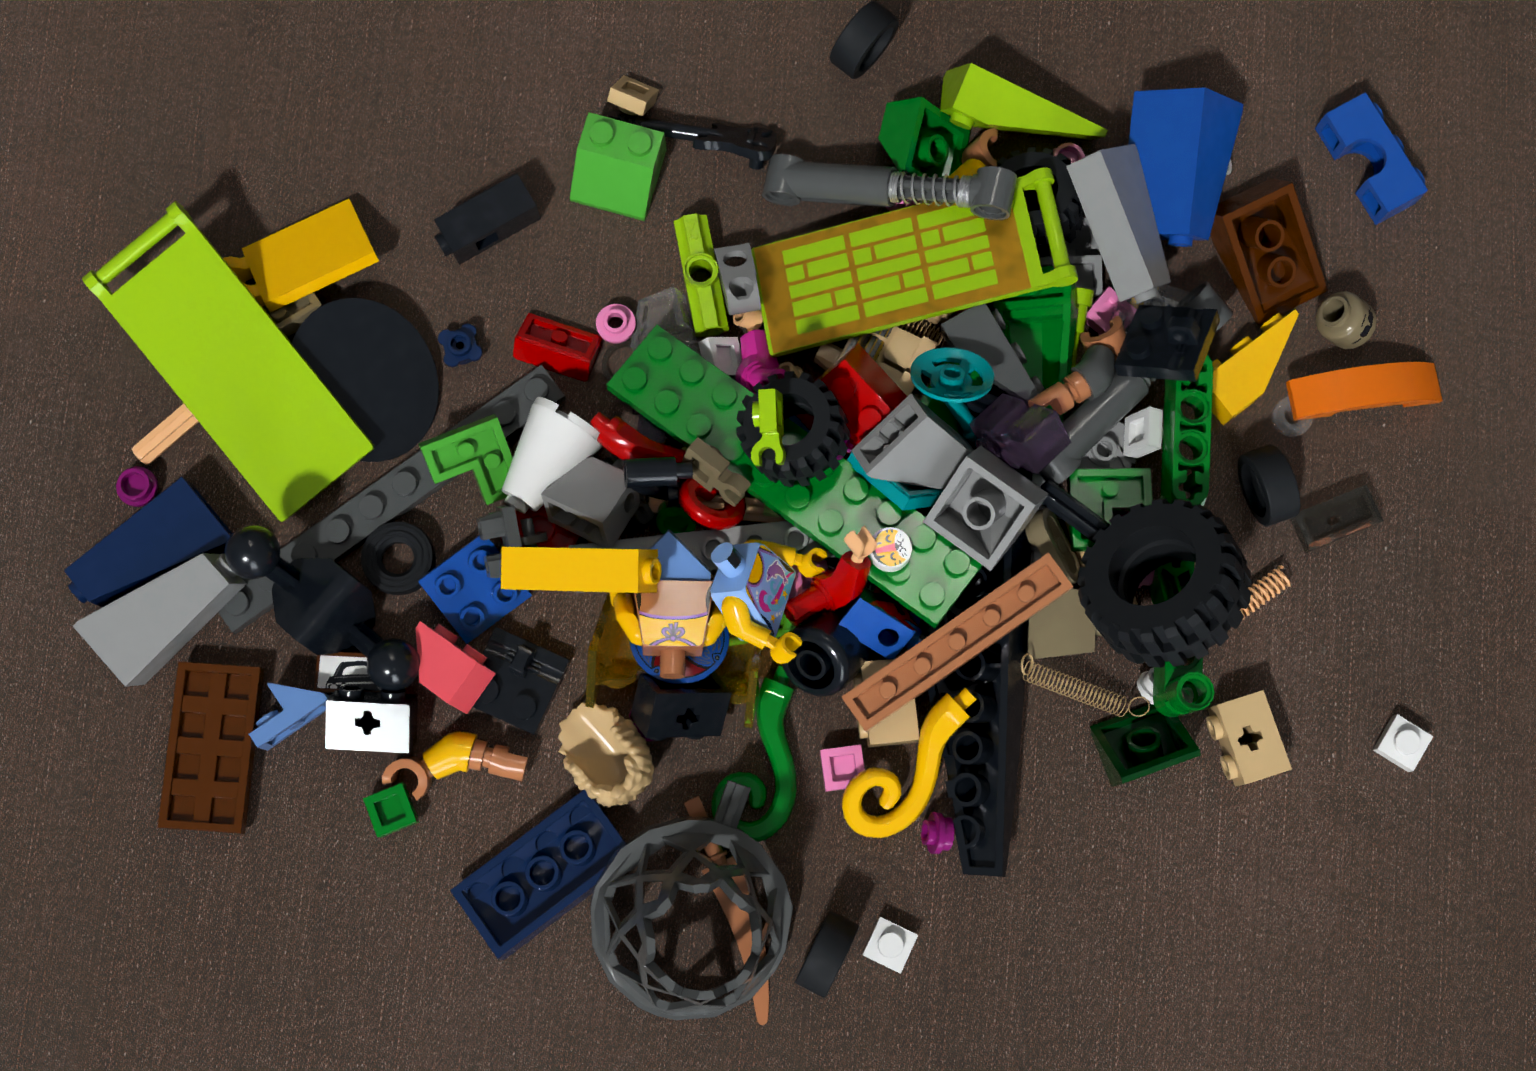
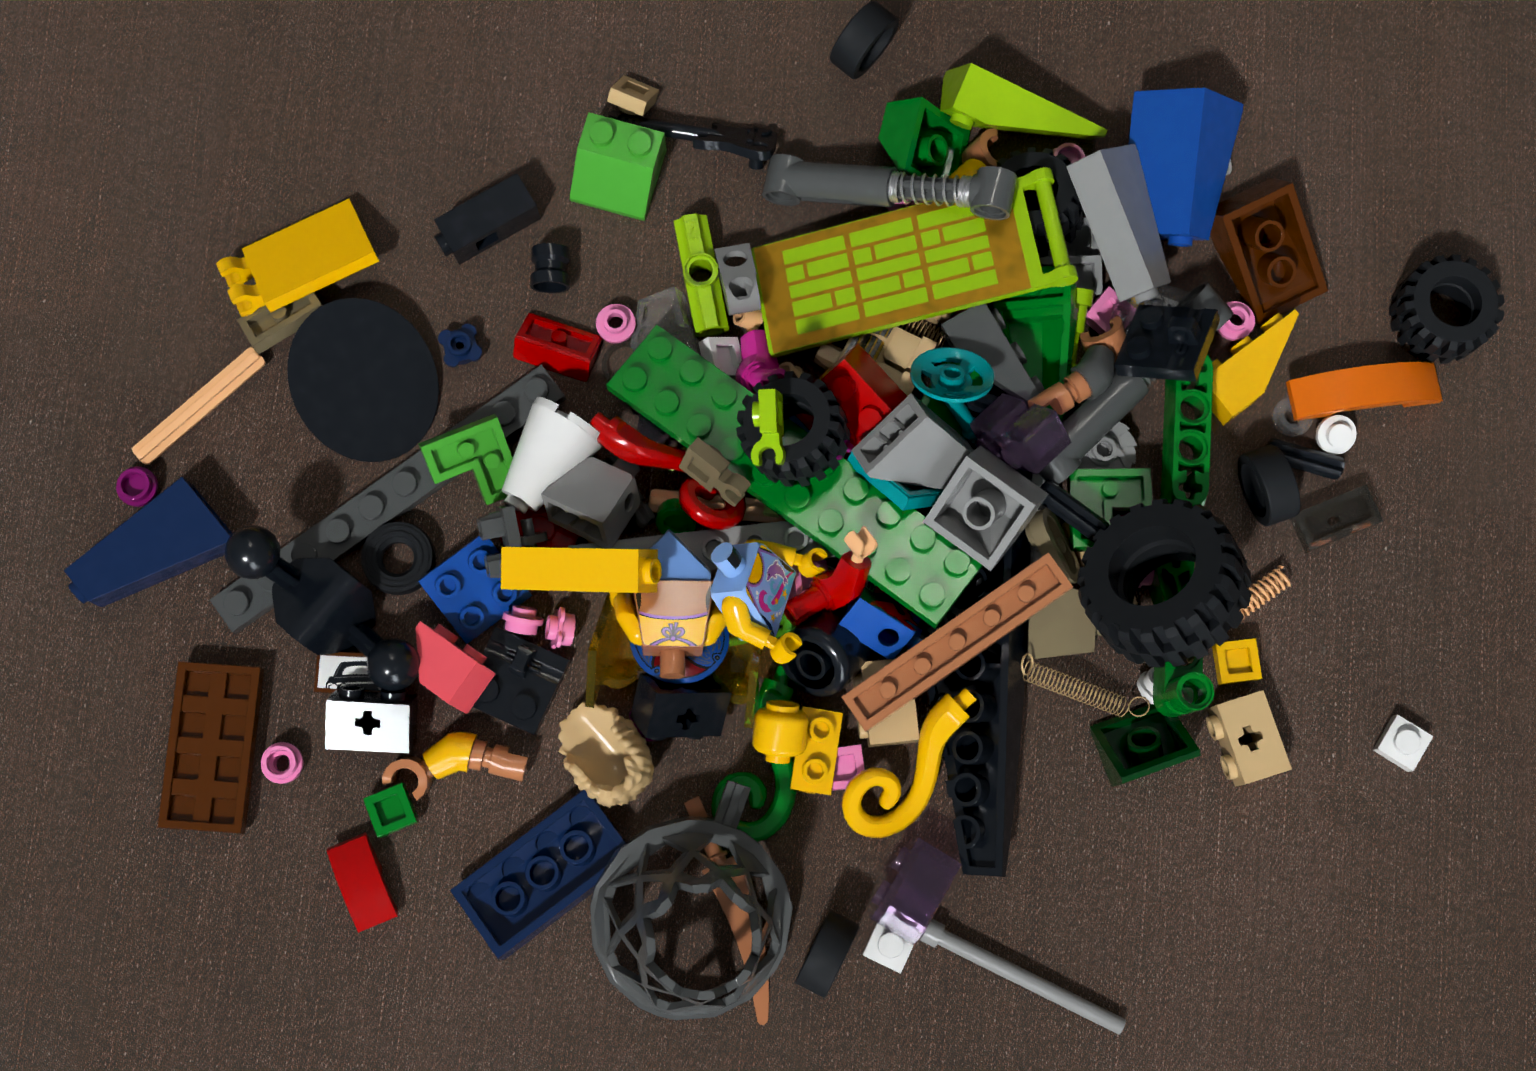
light grey slope [73,553,246,687] -> none
lime flag [82,201,374,522] -> none
medium blue slope [249,683,329,751] -> none
black plant [624,457,693,508] -> none
tile [869,527,912,572] -> none
magenta plate [921,812,954,854] -> none
white plate [1123,406,1164,459] -> none
blue arch [1315,92,1428,225] -> none
dark tan head [1315,291,1377,349] -> none
none -> bright pink plate [261,742,304,784]
none -> red slope [326,832,398,933]
none -> bright pink plate [502,605,544,635]
none -> black wheel [530,243,571,293]
none -> bright pink plate [545,607,576,649]
none -> yellow head [752,700,809,764]
none -> yellow hinge [790,706,843,796]
none -> clear purple brick [870,837,962,945]
none -> light grey bar [891,906,1126,1035]
none -> yellow plate [1212,638,1262,685]
none -> bright pink plate [1217,301,1255,341]
none -> black axle [1266,438,1345,480]
none -> white plate [1316,414,1357,455]
none -> black tyre [1389,254,1505,364]

